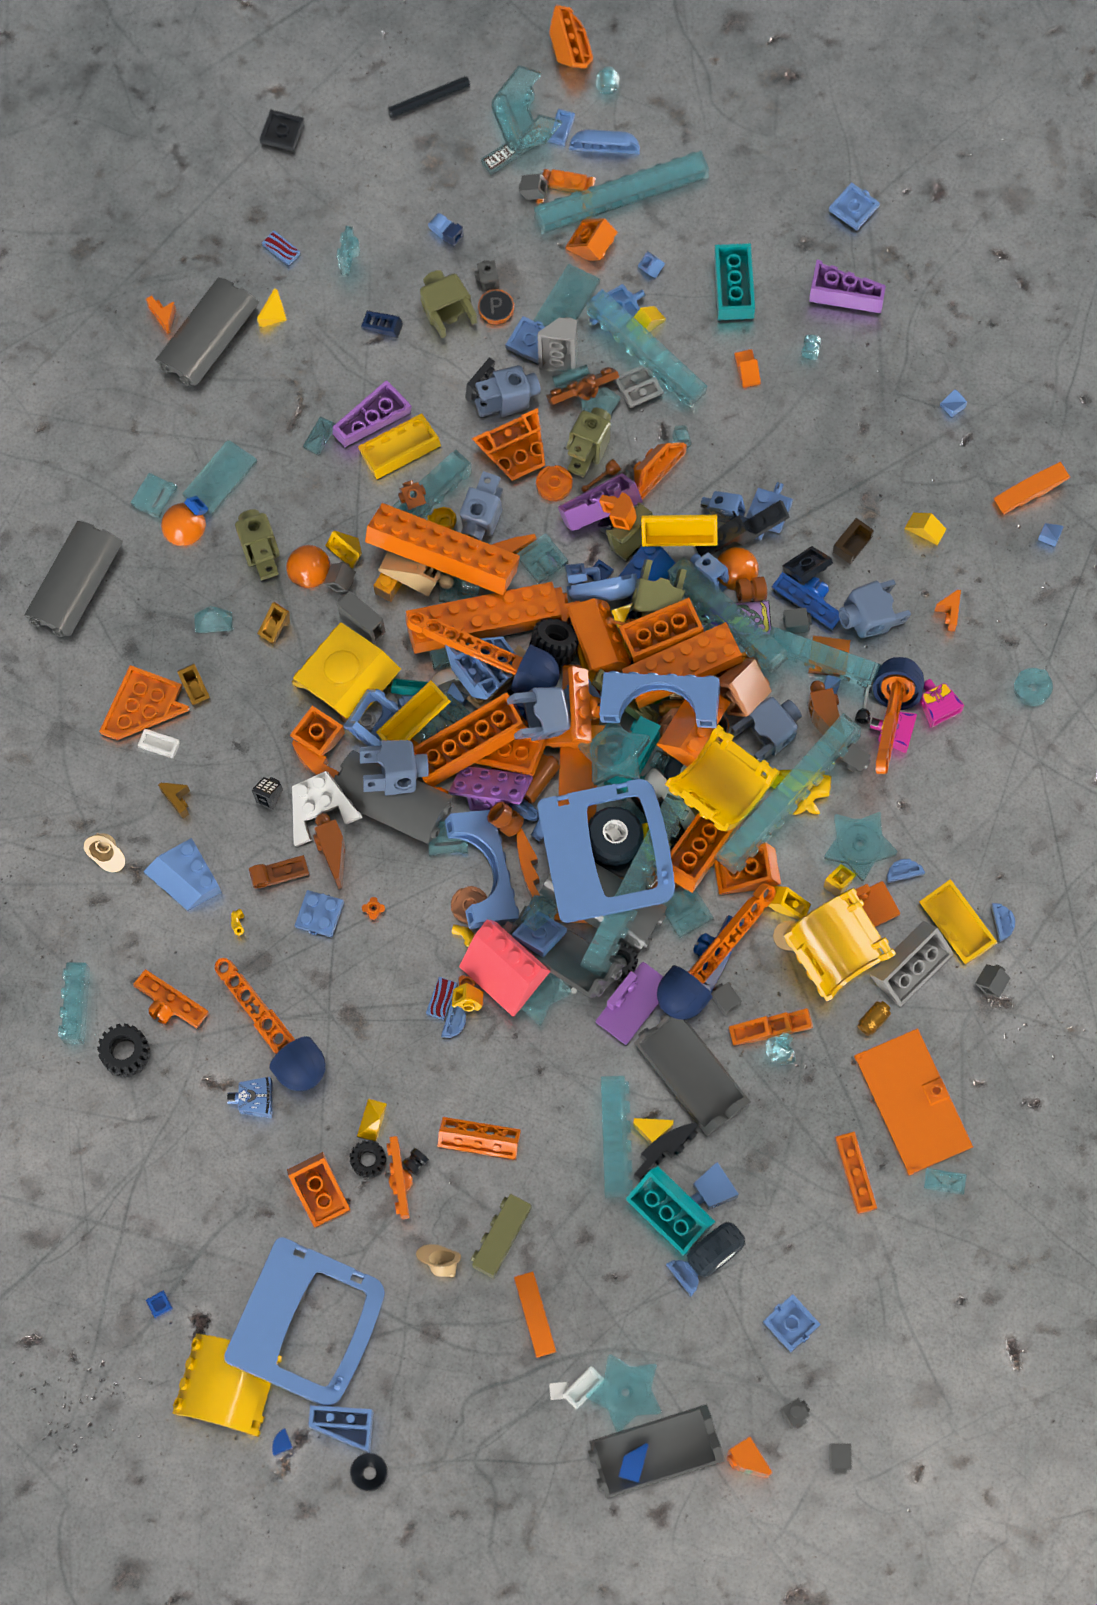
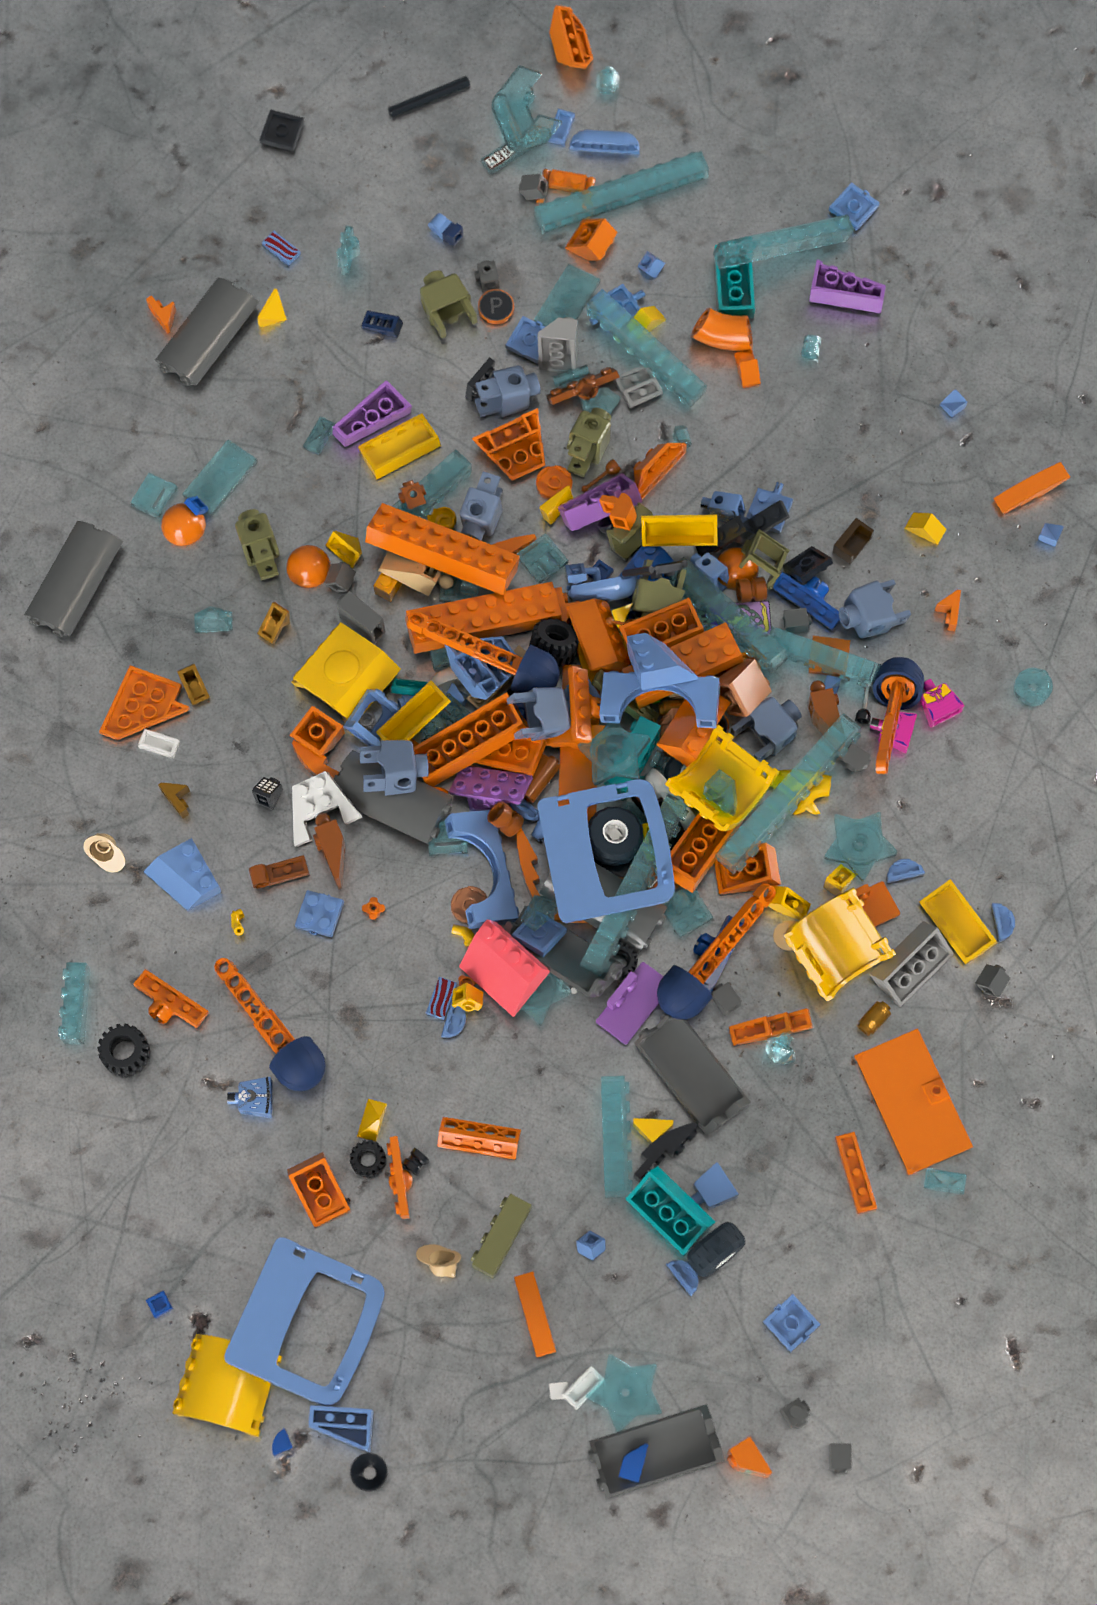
none -> yellow slope [539,486,573,525]
none -> medium blue slope [577,1231,606,1260]
none -> black plate [622,560,688,579]
none -> medium blue wedge [627,633,698,690]
none -> orange brick [691,308,753,351]
none -> clear light blue slope [703,769,737,816]
none -> clear light blue brick [713,215,854,269]
none -> olive piece [738,529,790,590]

